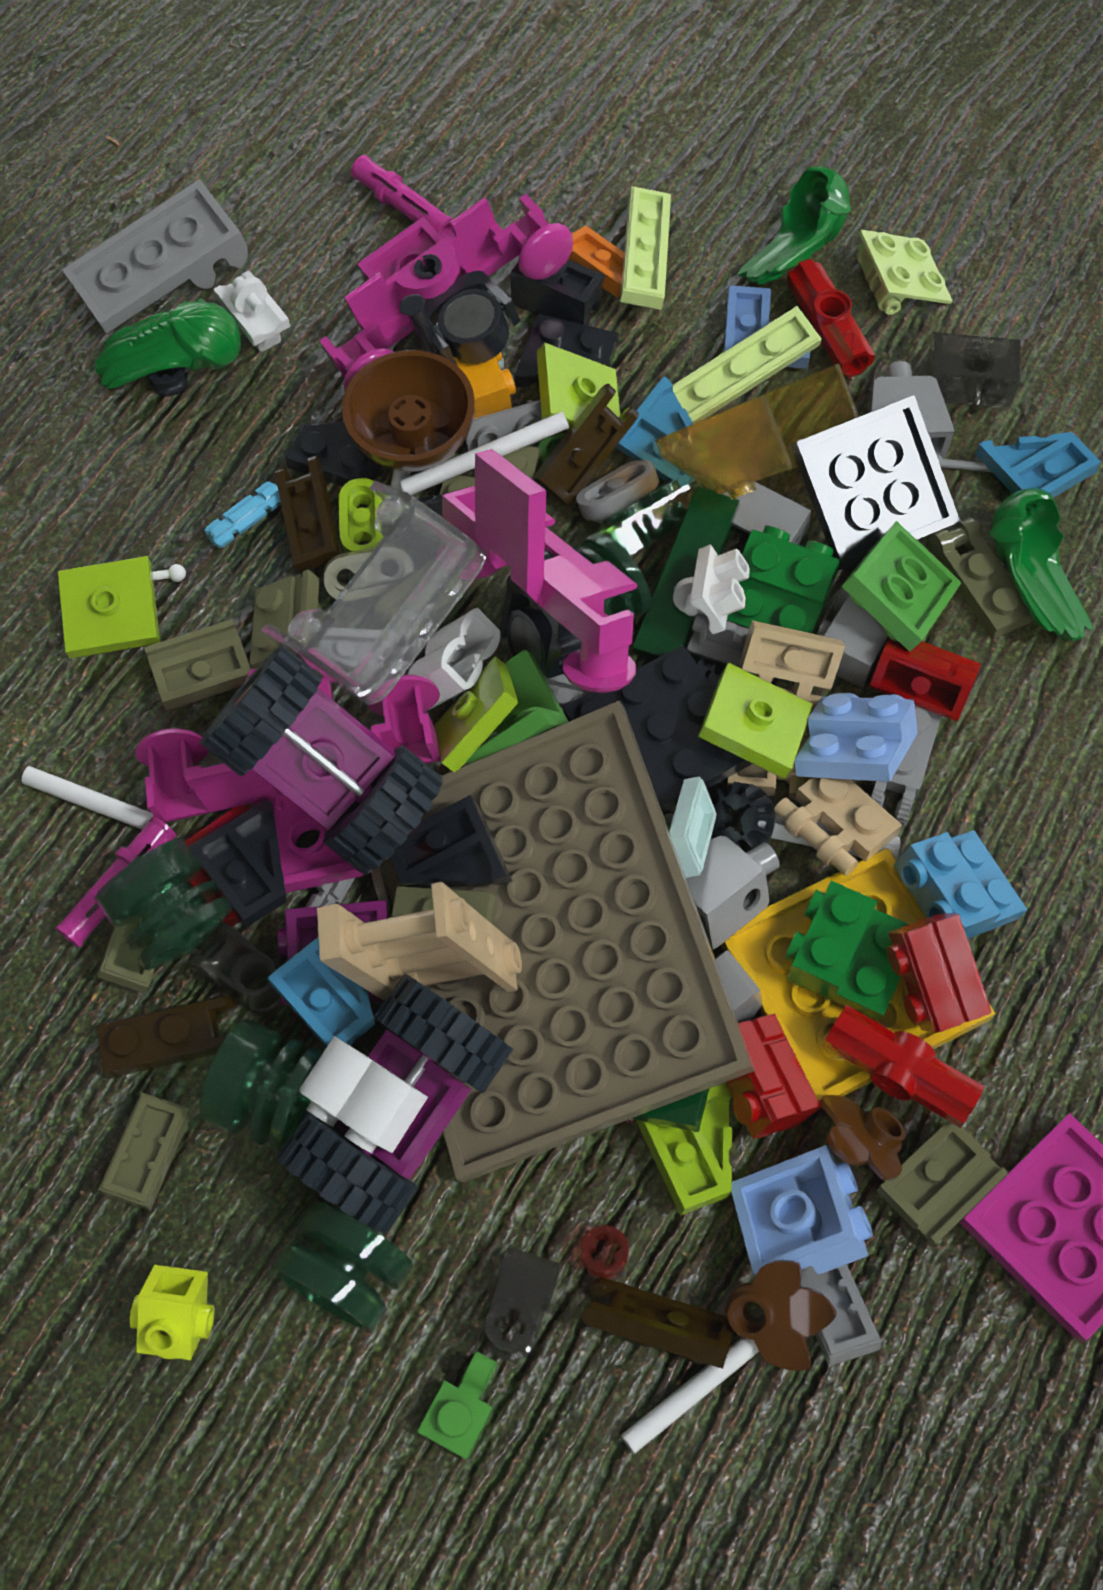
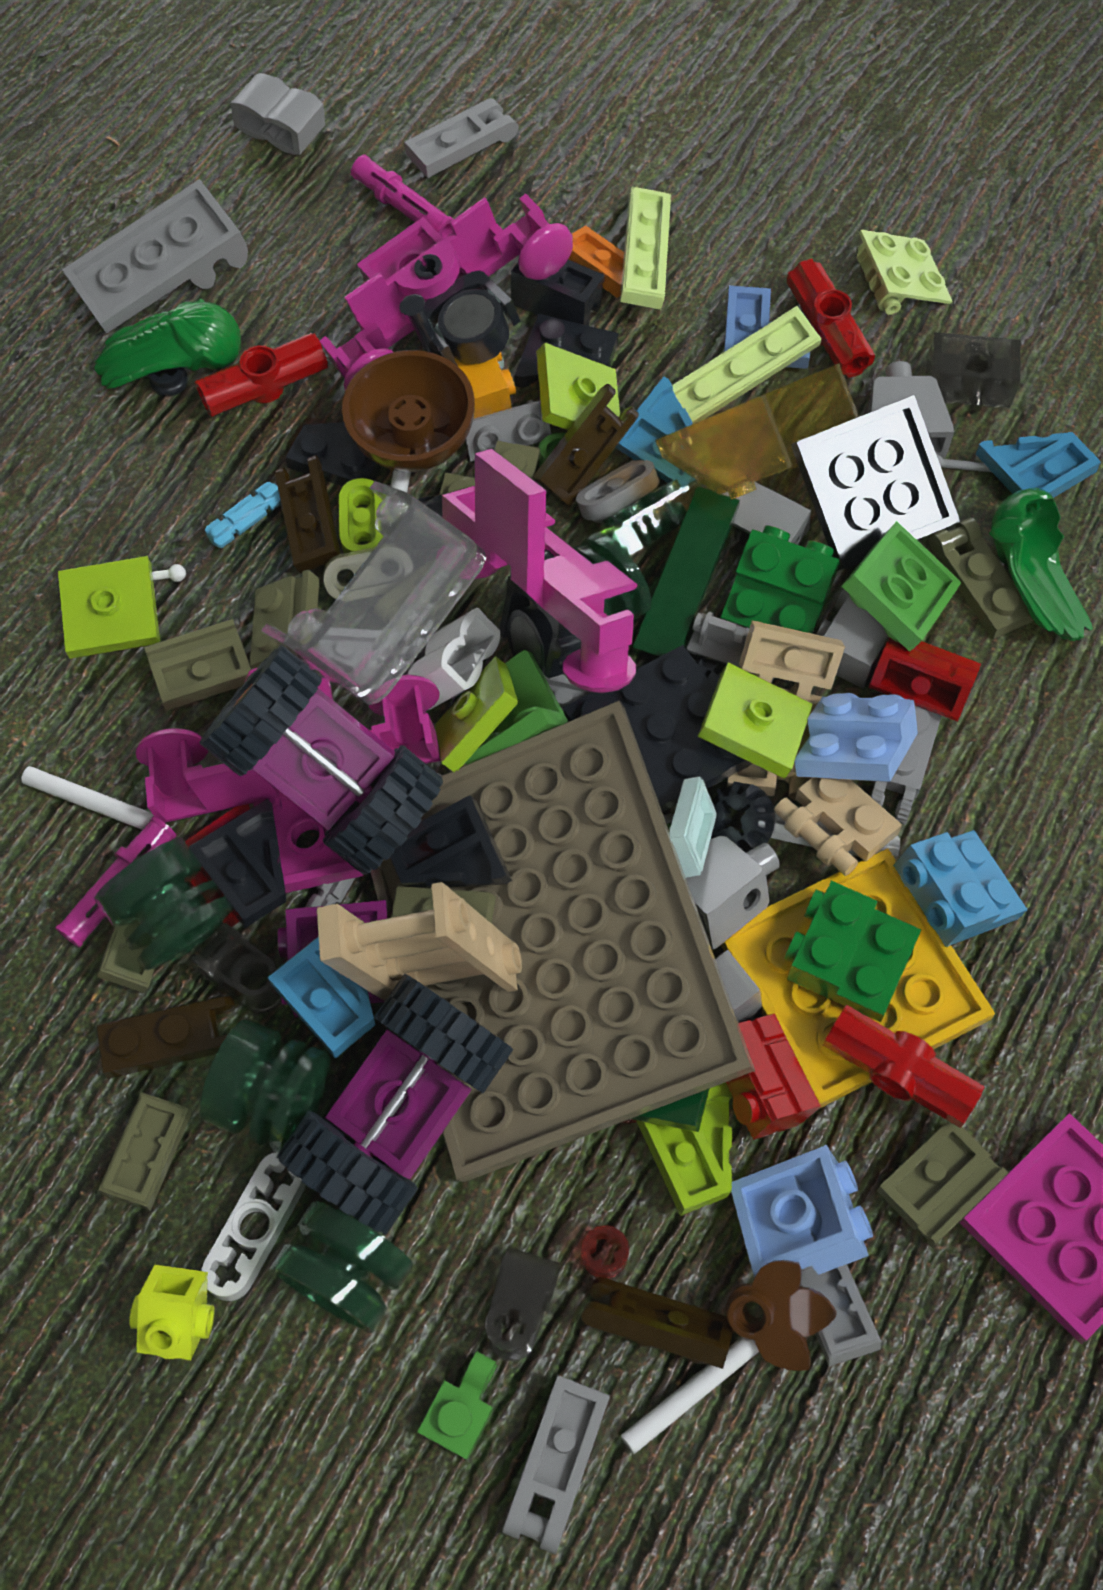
white hips [213,270,290,351] -> none
white brick [299,1036,428,1154] -> none
white bar [399,411,569,498] -> none
white hips [673,544,750,634] -> none
green hair [737,166,851,285] -> none
reddish brown plate [819,1095,906,1181] -> none
red brick [887,913,992,1033] -> none
none -> red piece [194,333,328,417]
none -> white beam [202,1152,306,1301]
none -> light grey brick [230,73,325,155]
none -> light grey plate [404,98,519,178]
none -> light grey plate [502,1376,610,1555]

